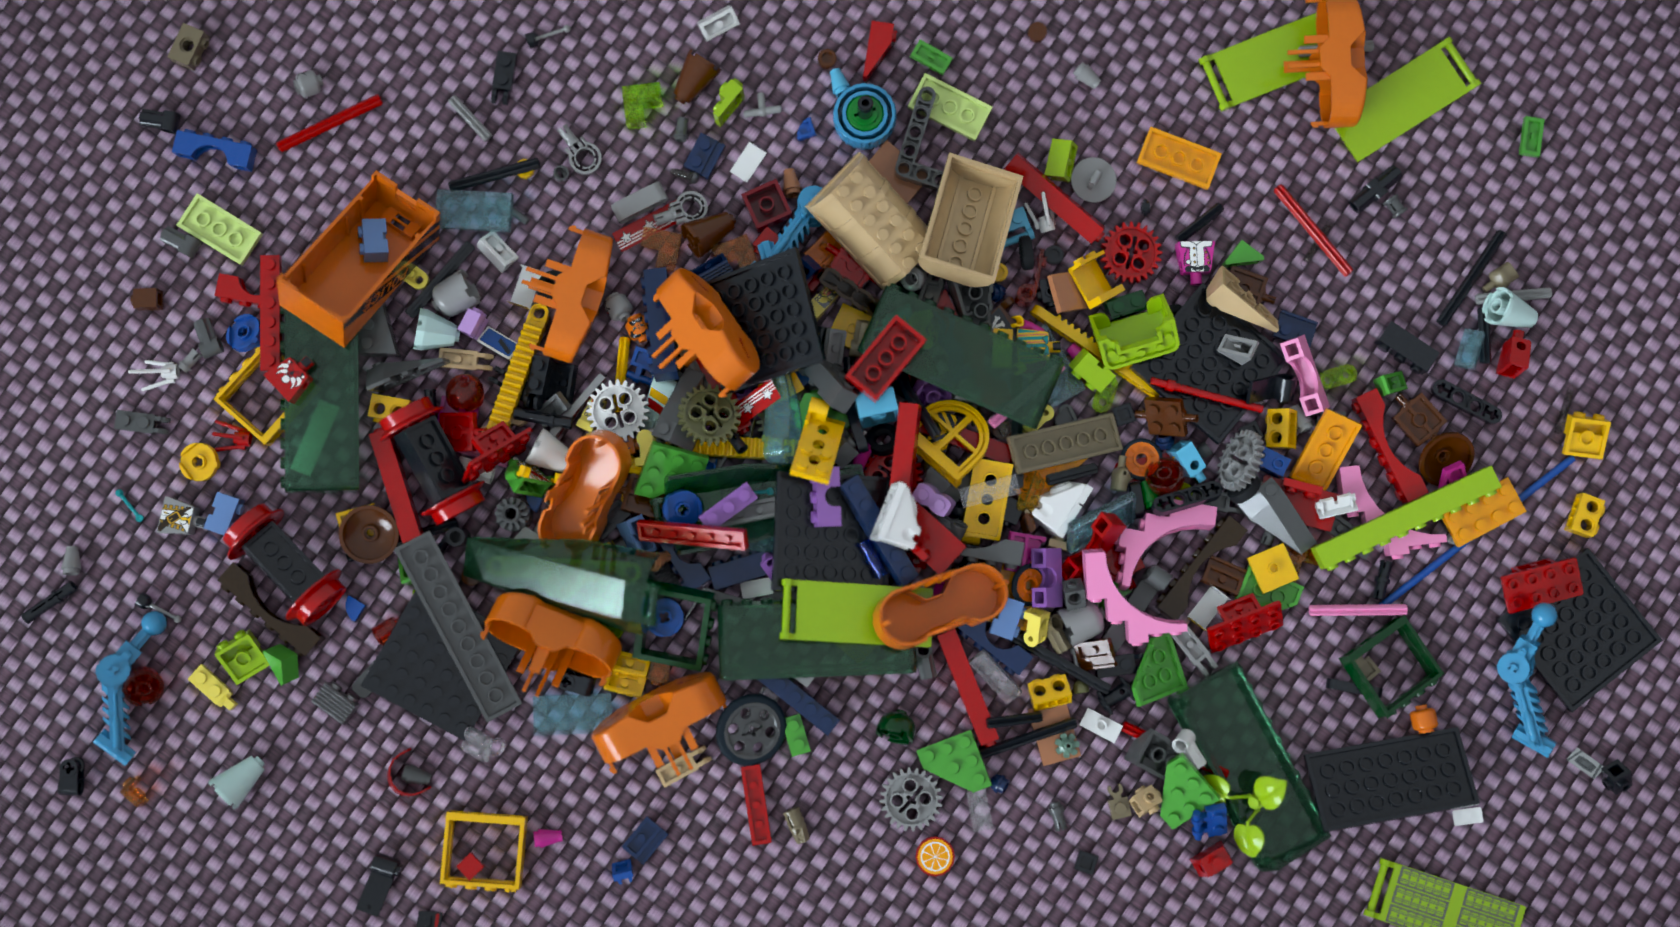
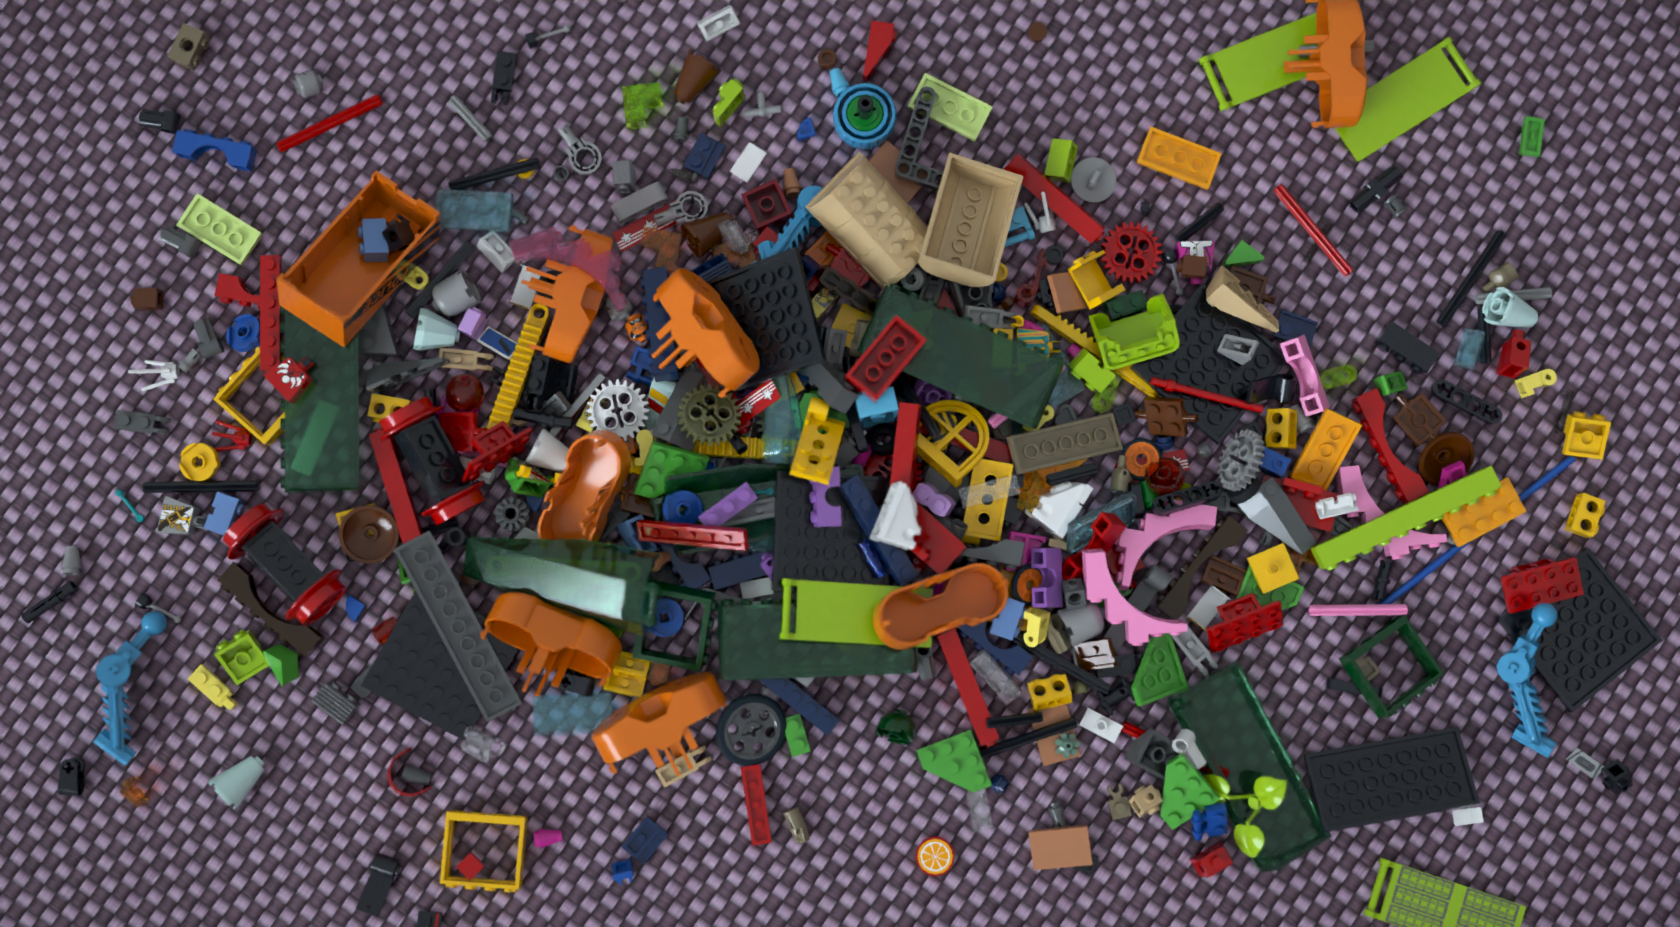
clear red cylinder [122,666,164,706] -> none
yellow axle [613,337,630,413] -> none
light grey gear [879,767,943,832] -> none
bright green plate [910,39,953,76] -> none
black tyre [1018,235,1034,270] -> none
reddish brown tile [1019,513,1036,534] -> none
light grey cone [1072,62,1101,89] -> none
medium azure torso [1166,440,1206,484] -> none
orange head [1410,704,1438,734] -> none
none -> black axle [142,480,260,493]
none -> black brick [382,220,415,253]
none -> clear pink arch [509,227,627,313]
none -> flat silver brick [612,160,636,195]
none -> clear piece [718,220,759,254]
none -> light grey hinge [963,305,1016,329]
none -> nougat tile [1028,825,1093,870]
none -> hinge [1162,249,1183,296]
none -> reddish brown brick [1176,255,1207,280]
none -> light yellow leg [1515,369,1557,399]

